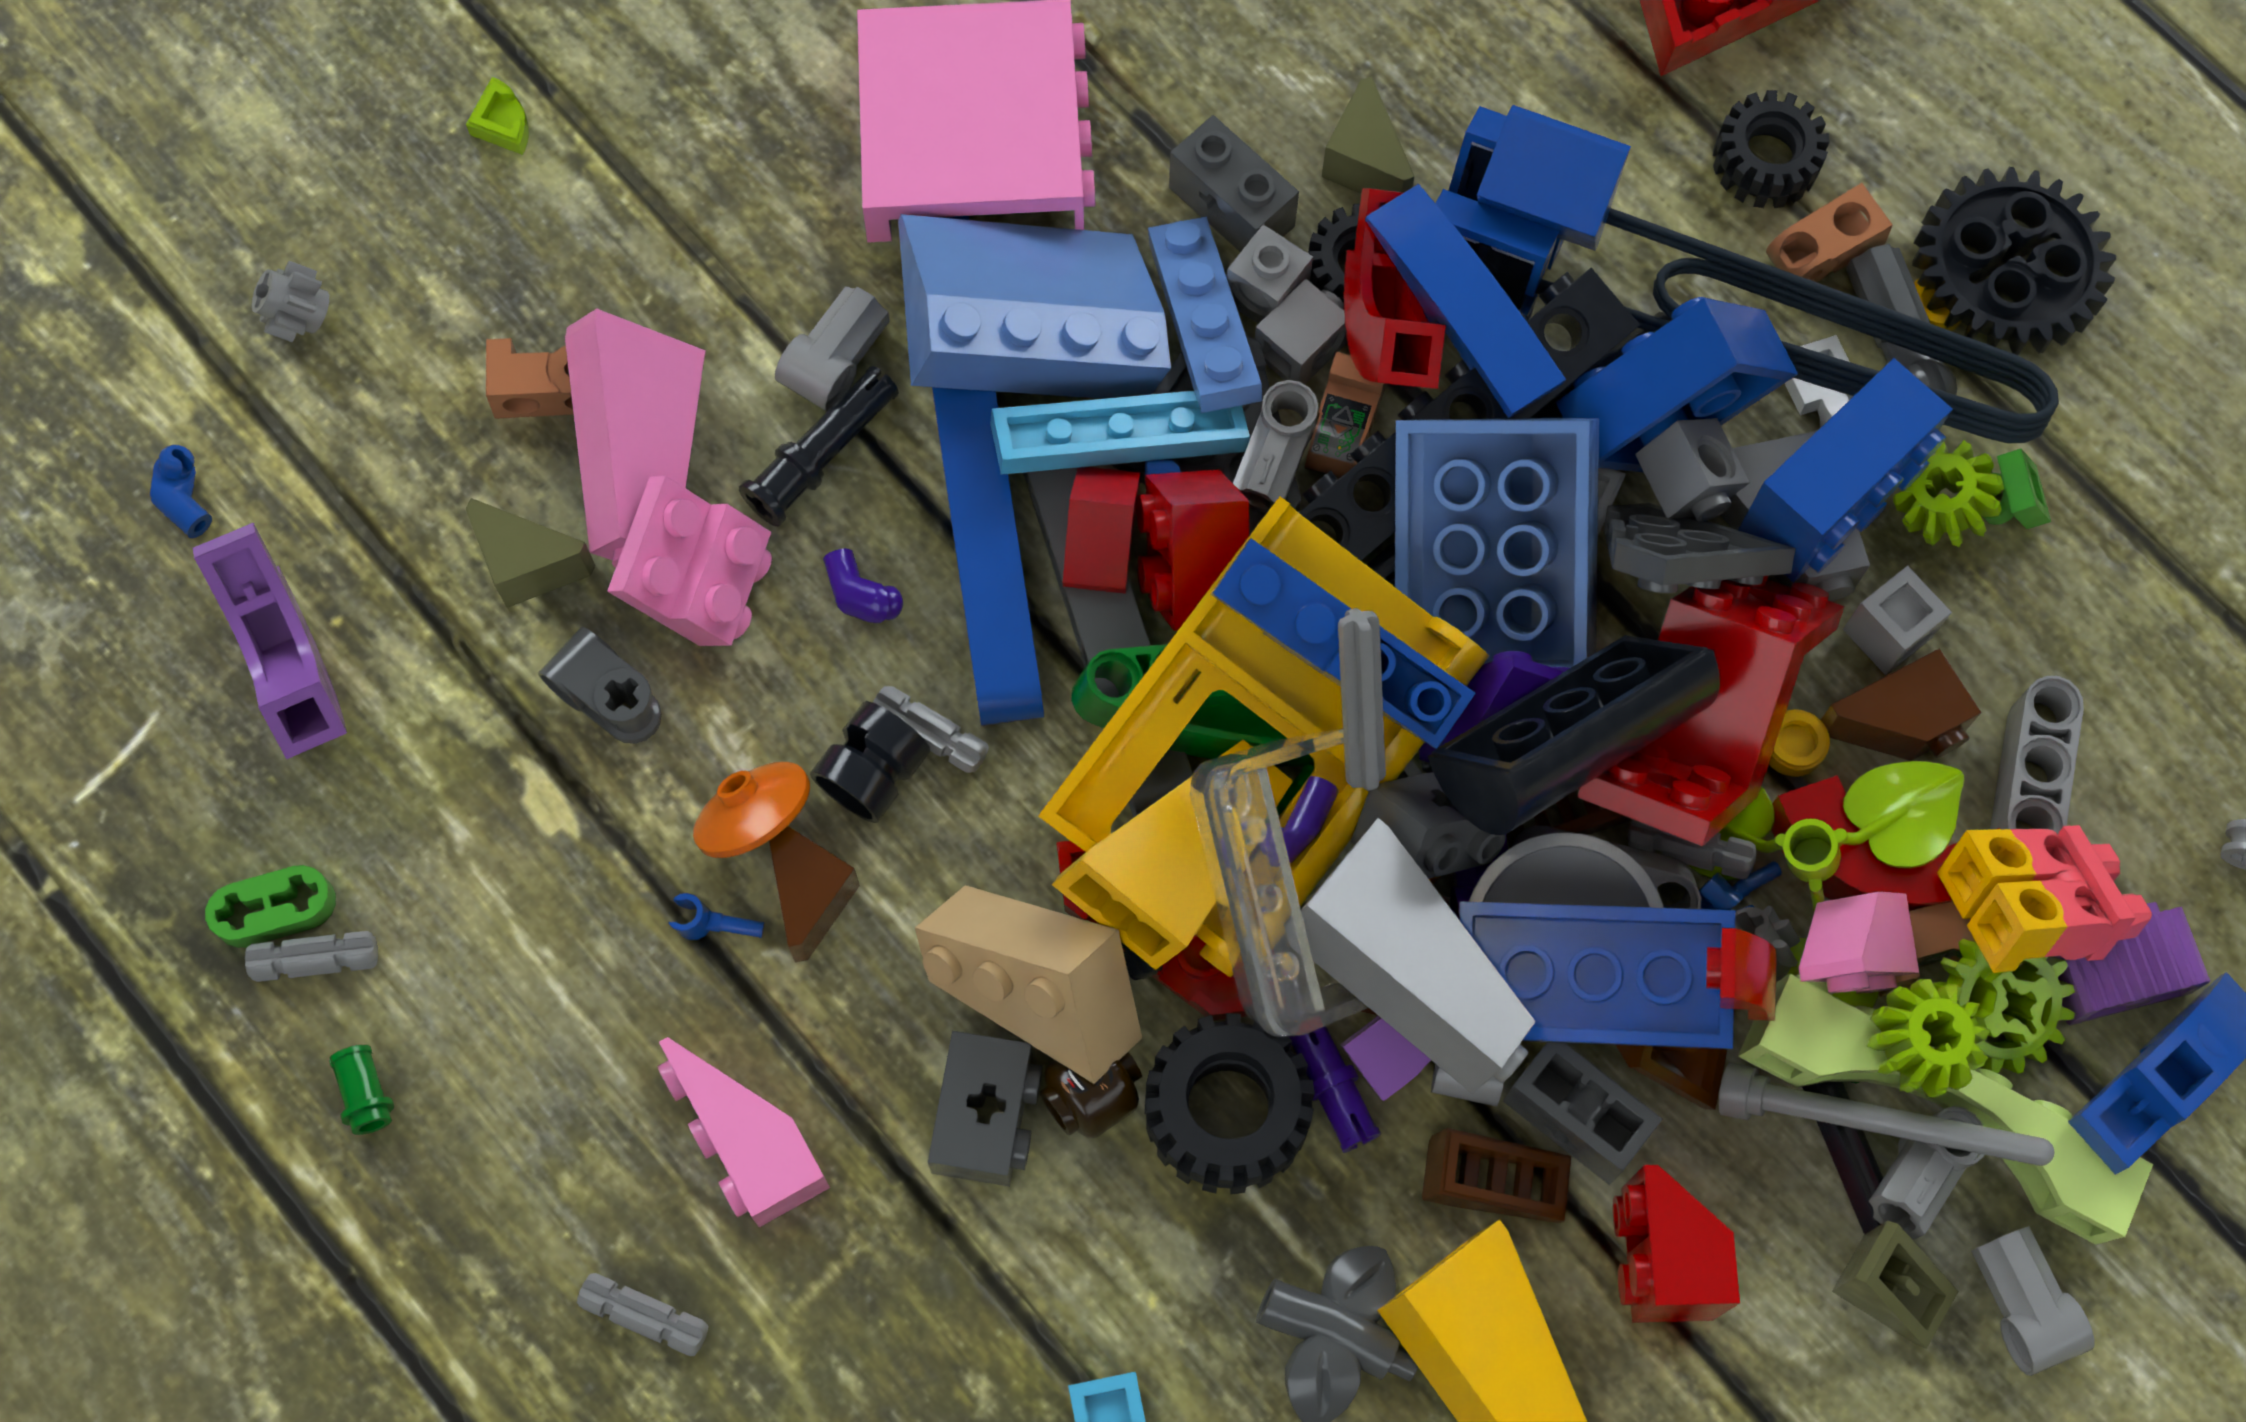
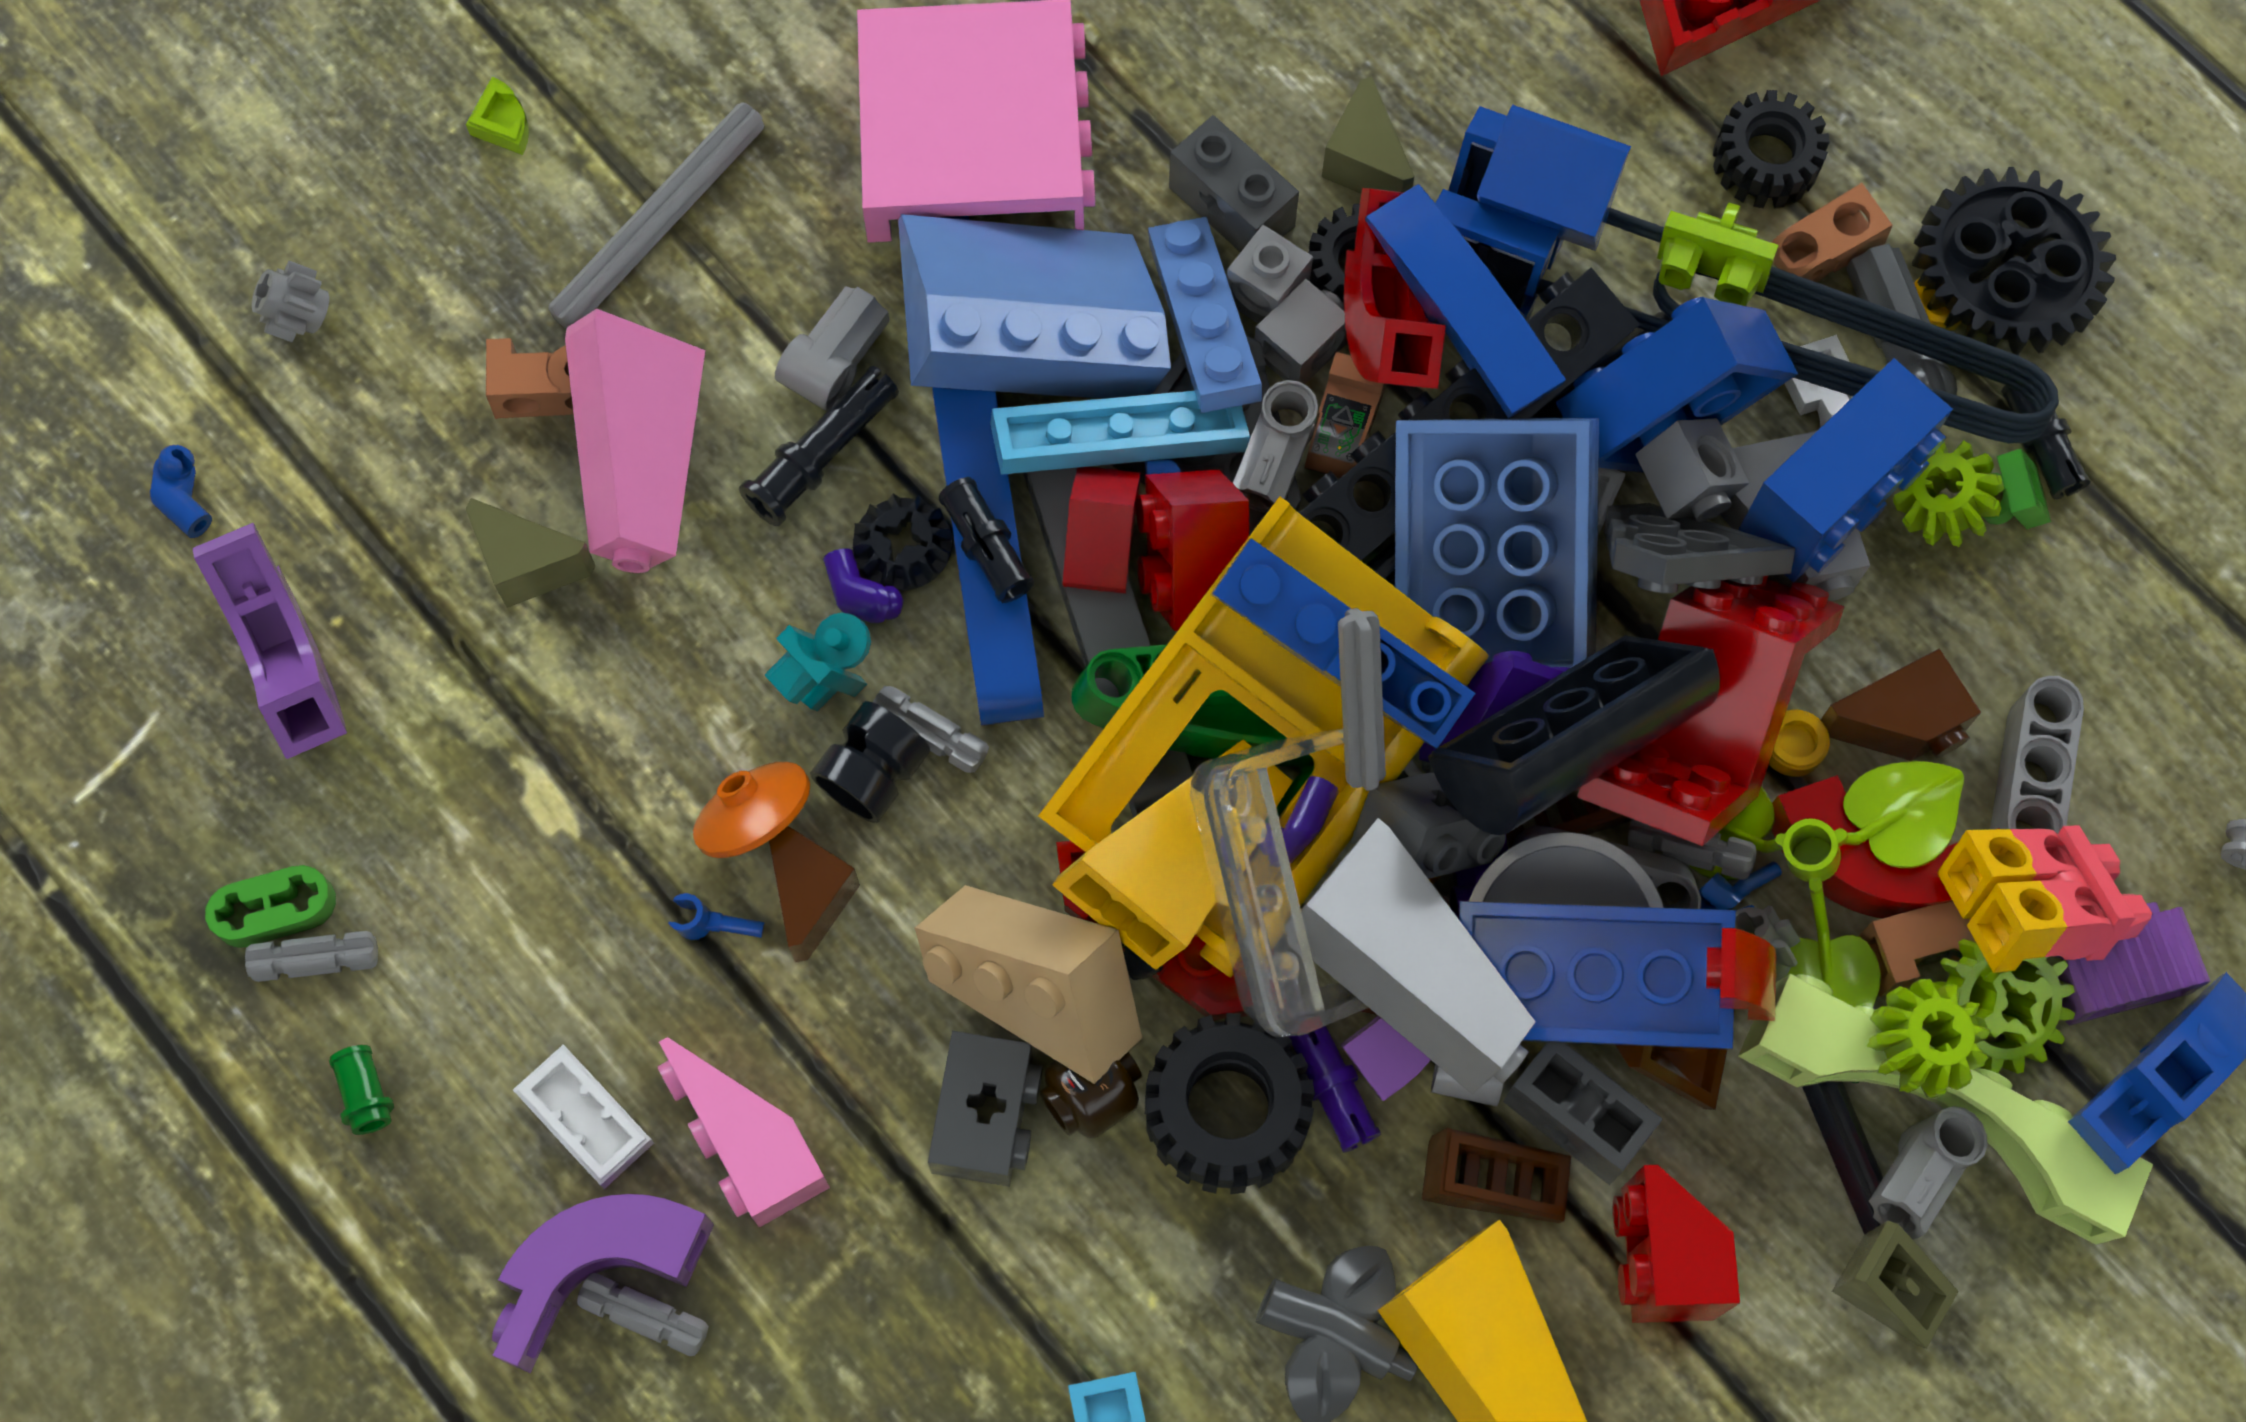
dark grey piece [538,627,662,744] -> none
bright pink plate [607,476,772,646] -> none
light grey piece [1719,1063,2055,1166] -> none
bright pink slope [1799,892,1919,994] -> none
light grey brick [1843,566,1952,675] -> none
light grey piece [1971,1226,2095,1376] -> none
none -> medium lavender arch [492,1194,714,1373]
none -> white plate [513,1044,654,1189]
none -> light grey axle [548,102,764,329]
none -> teal hips [765,613,871,711]
none -> black gear [852,493,952,590]
none -> black pin [938,477,1034,603]
none -> lime hips [1657,202,1779,306]
none -> black pin [2001,385,2091,499]

